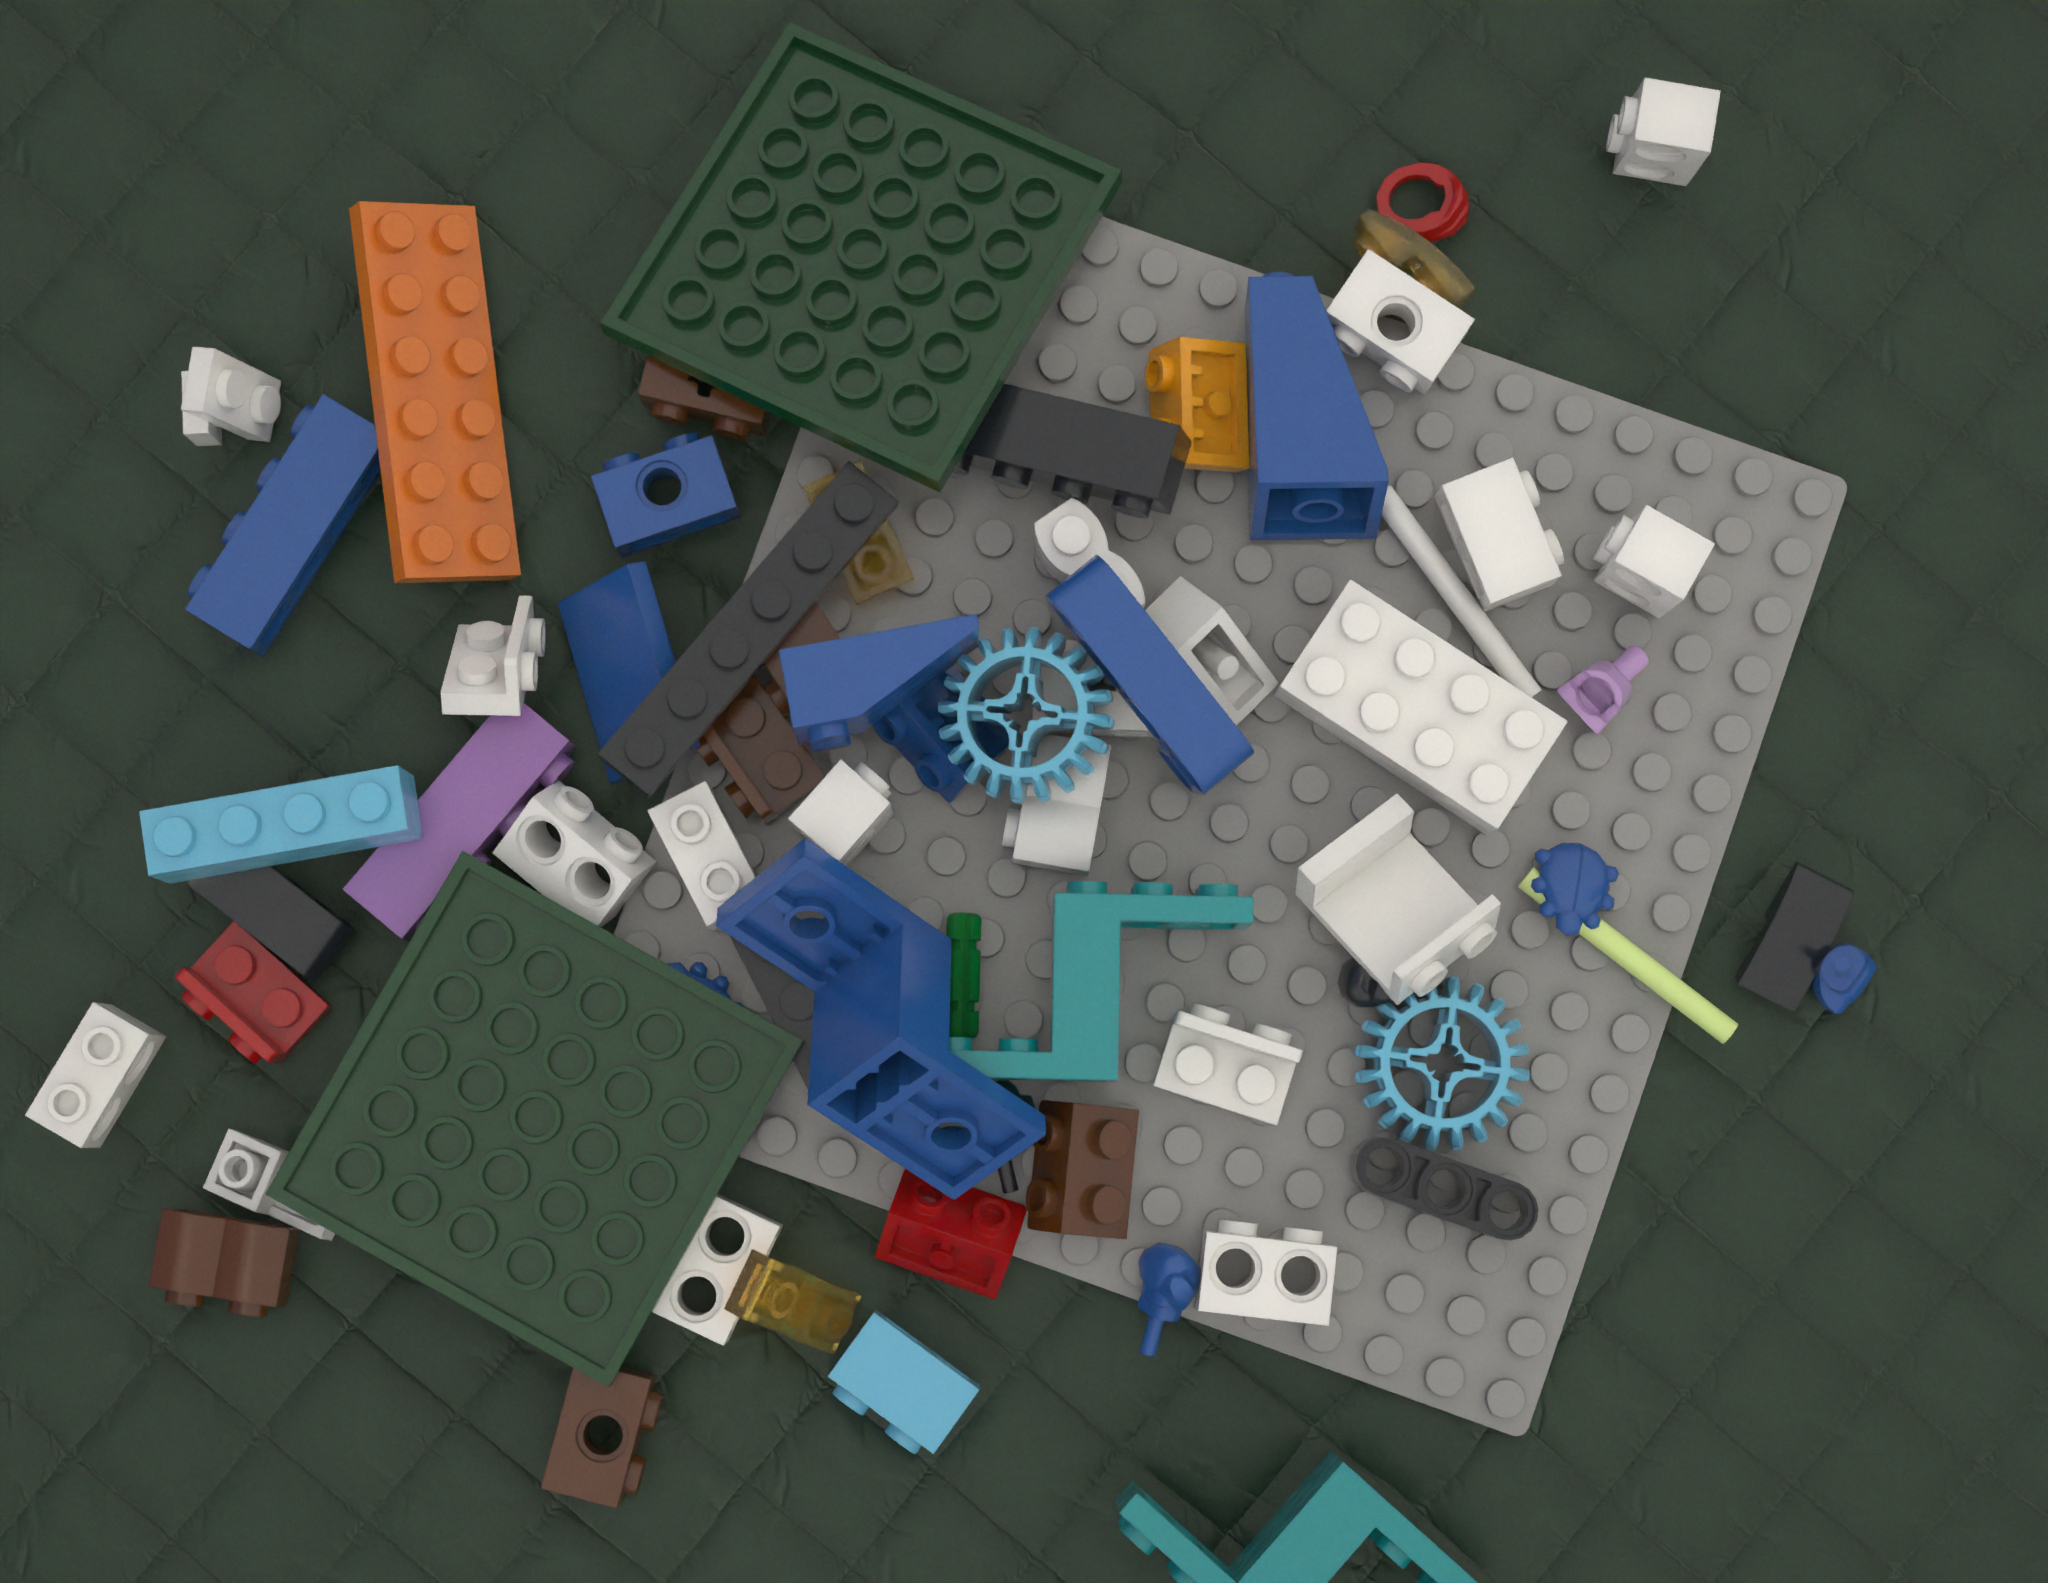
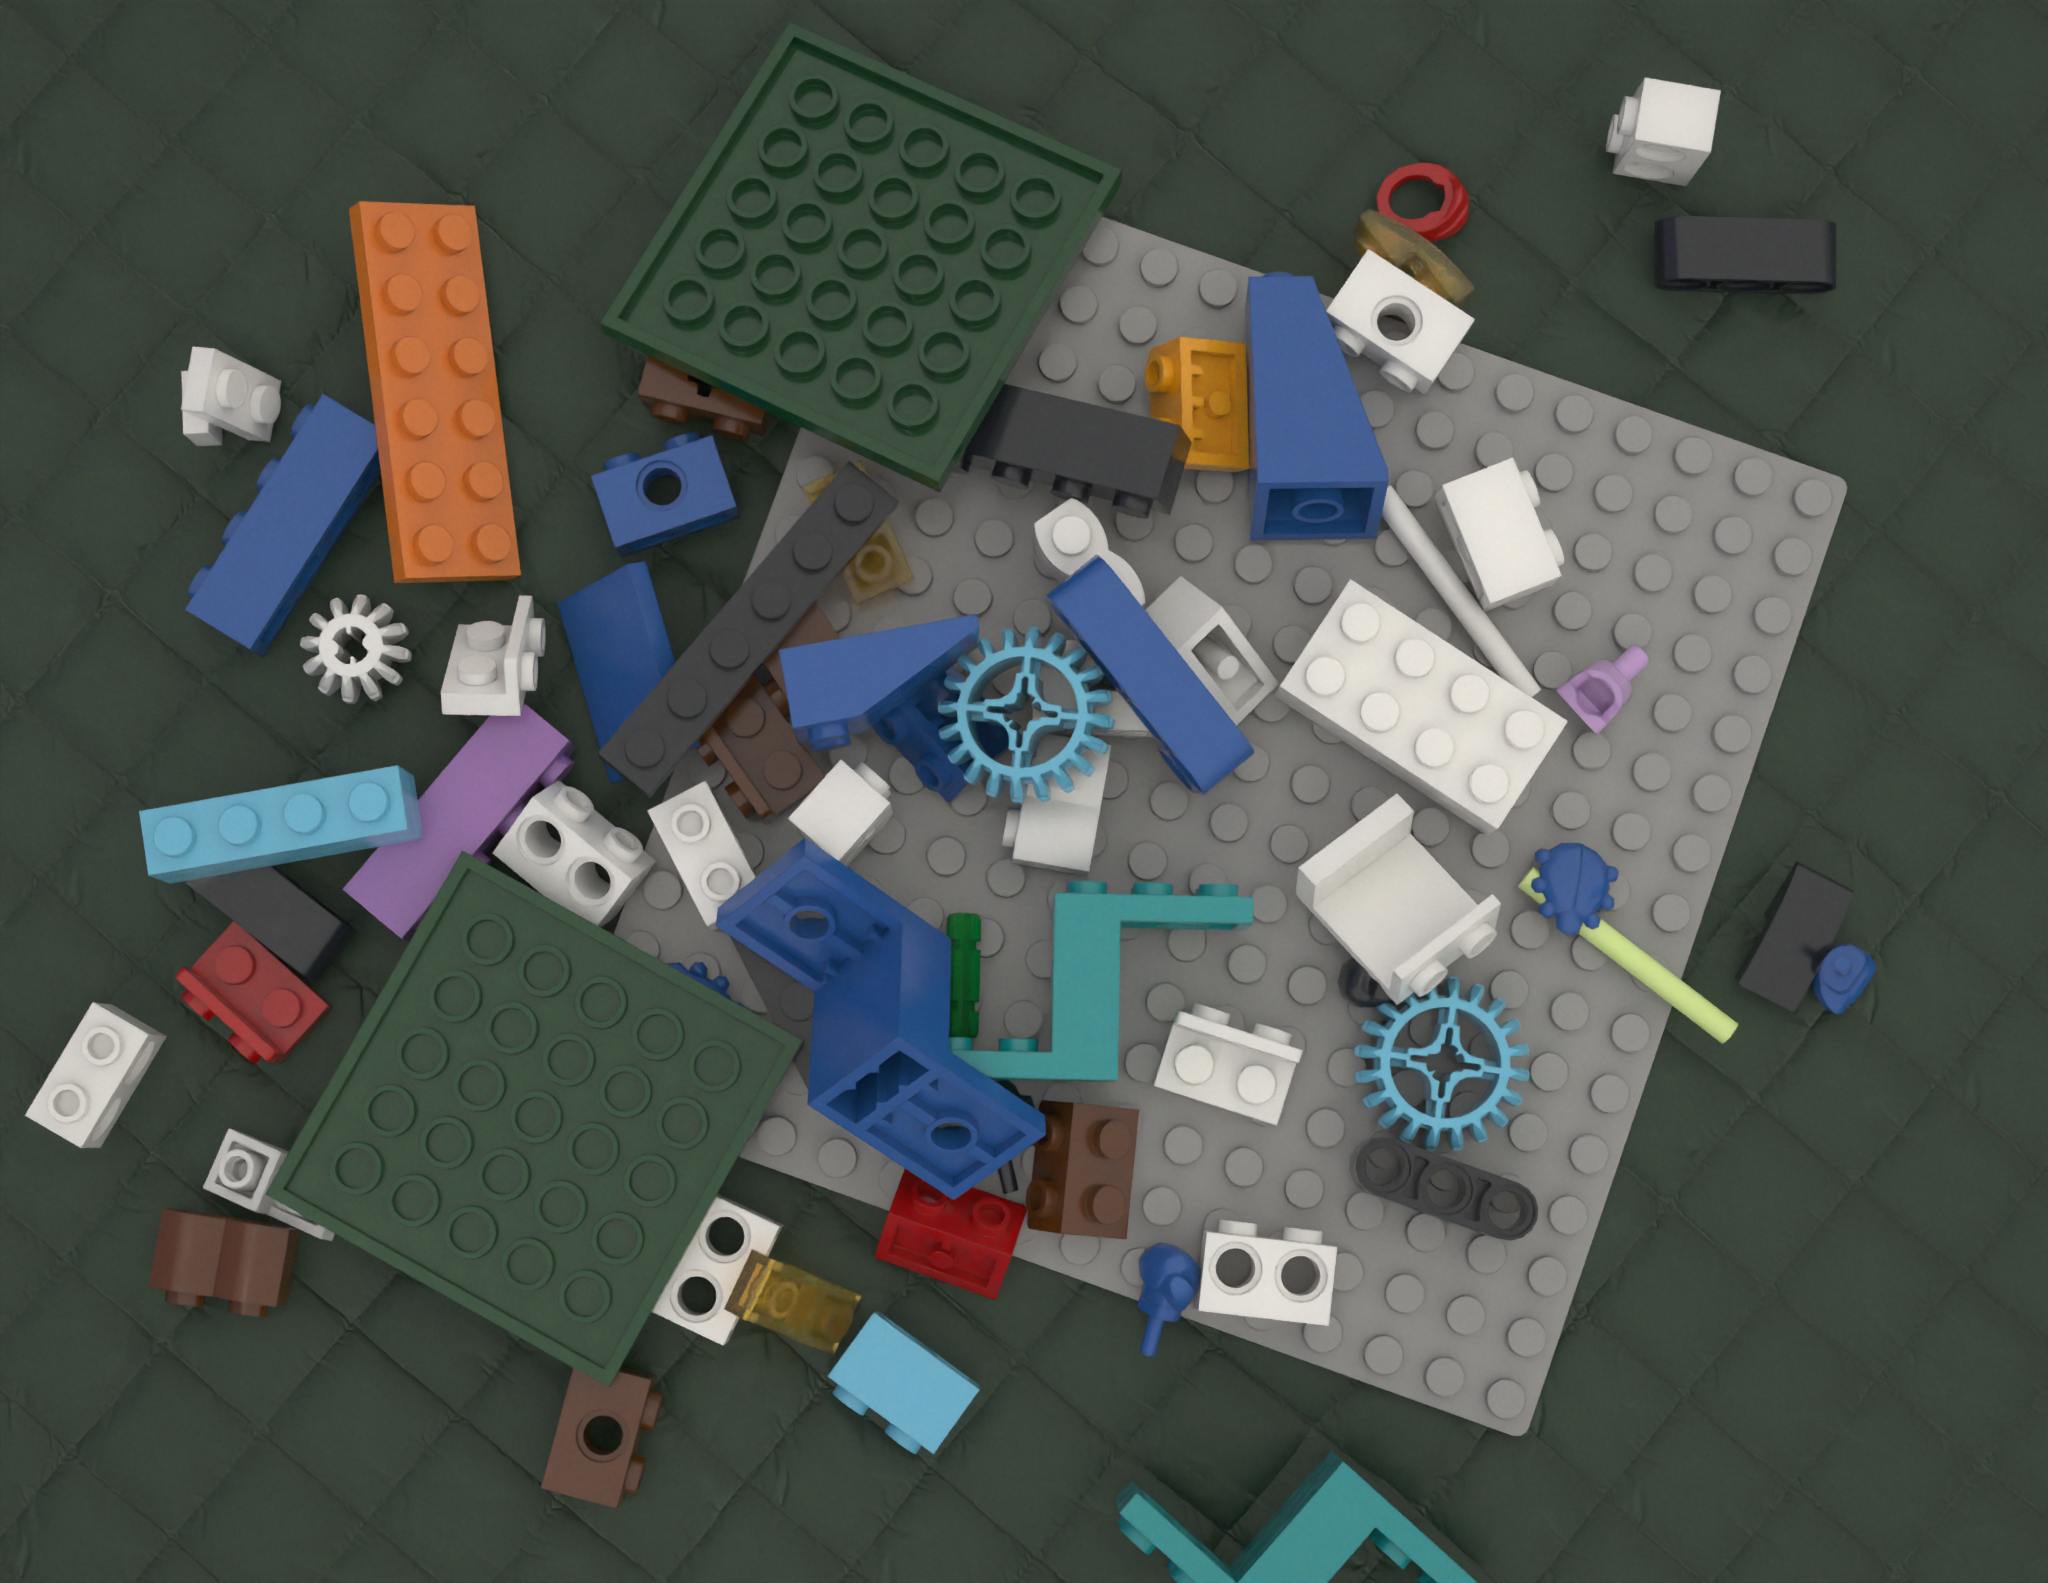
white brick [1593,505,1715,618] -> none
none -> white gear [300,595,412,704]
none -> black beam [1654,216,1837,295]

